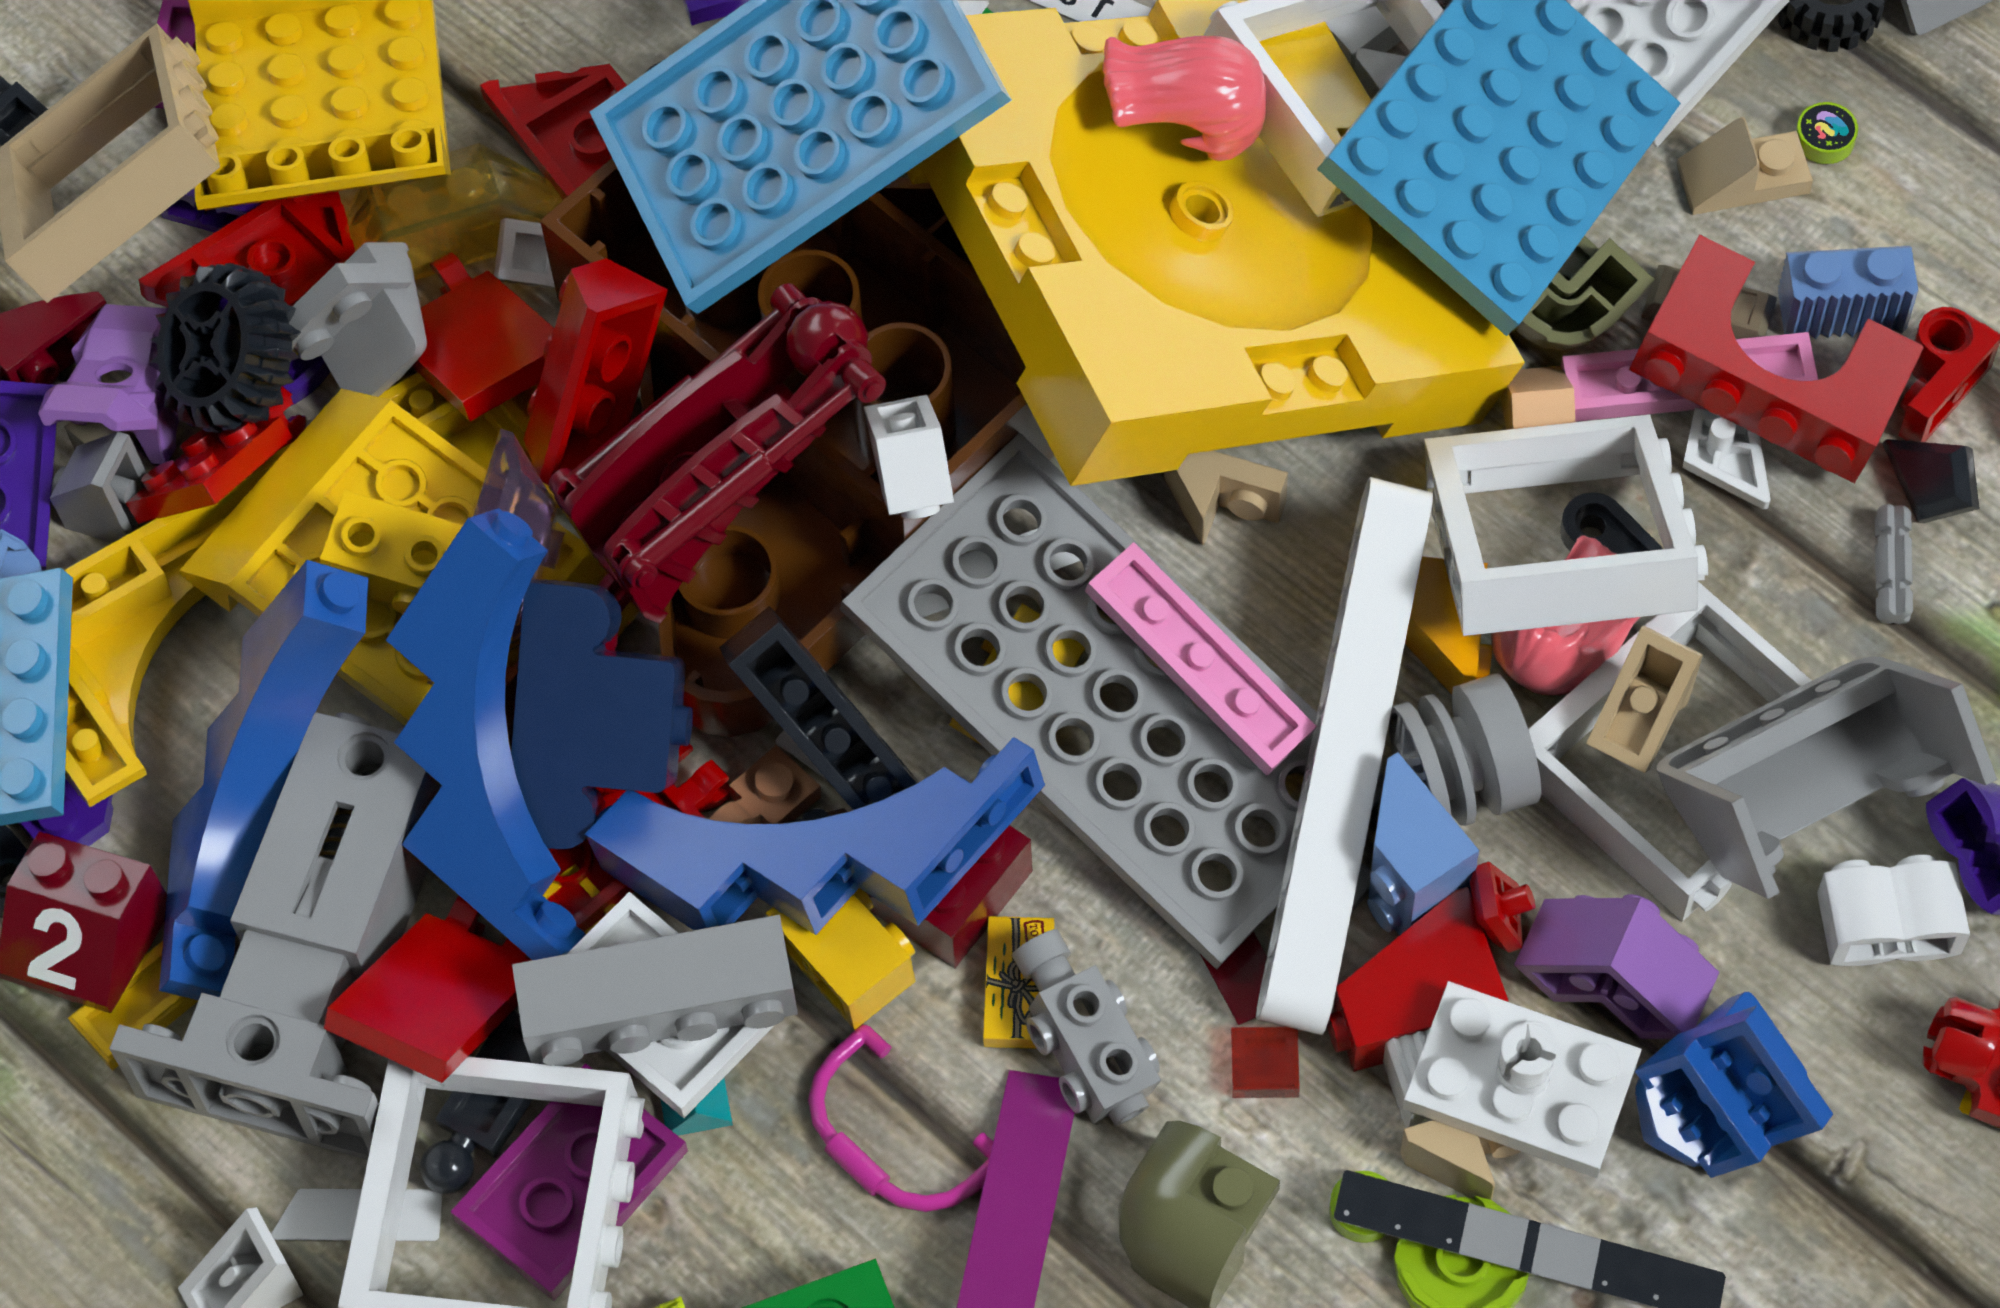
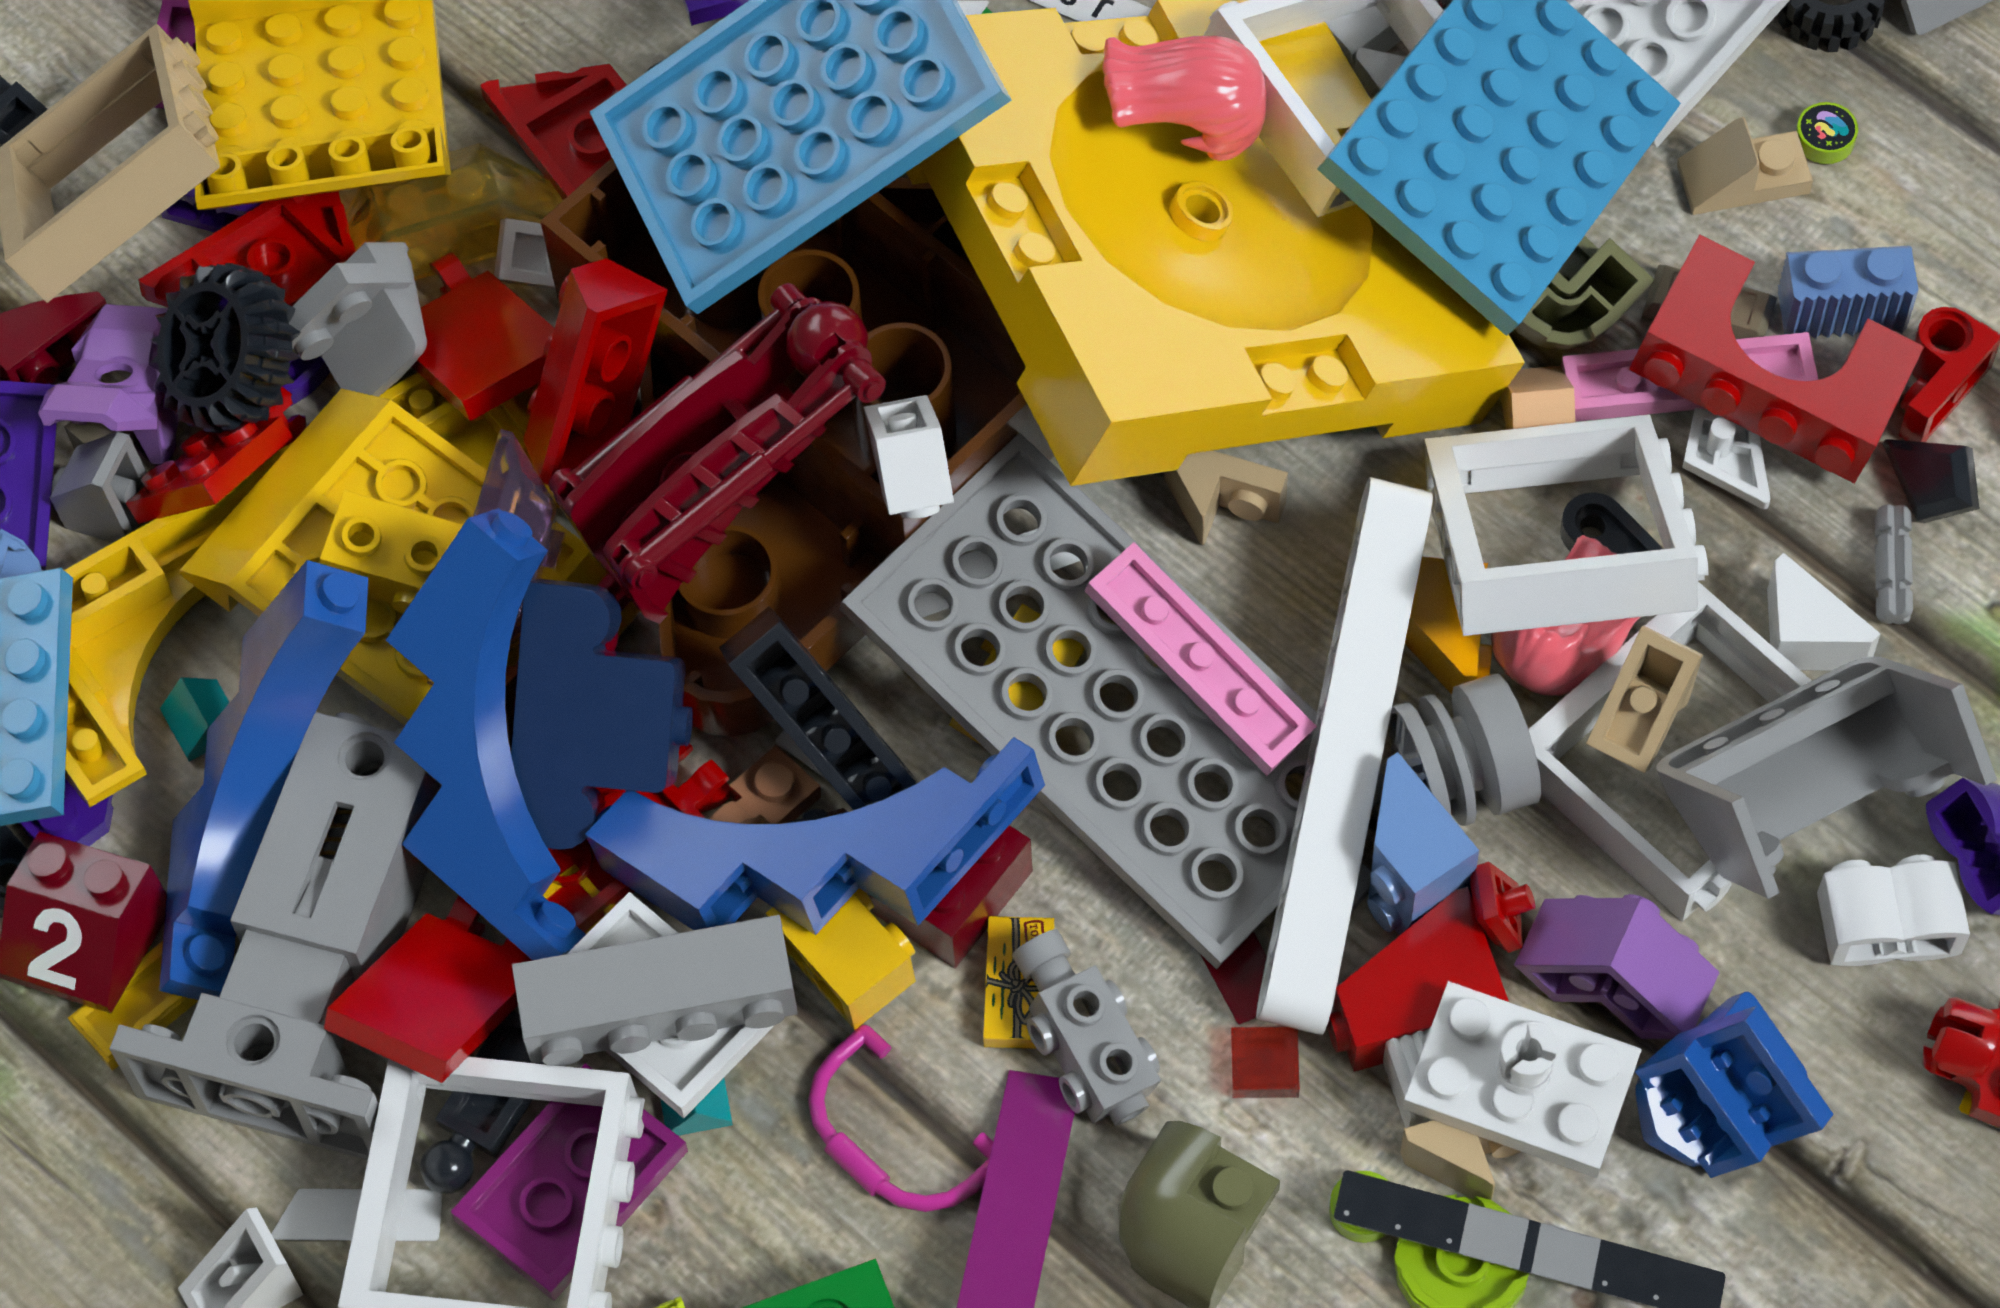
none -> teal slope [160,677,230,762]
none -> white slope [1767,553,1881,671]

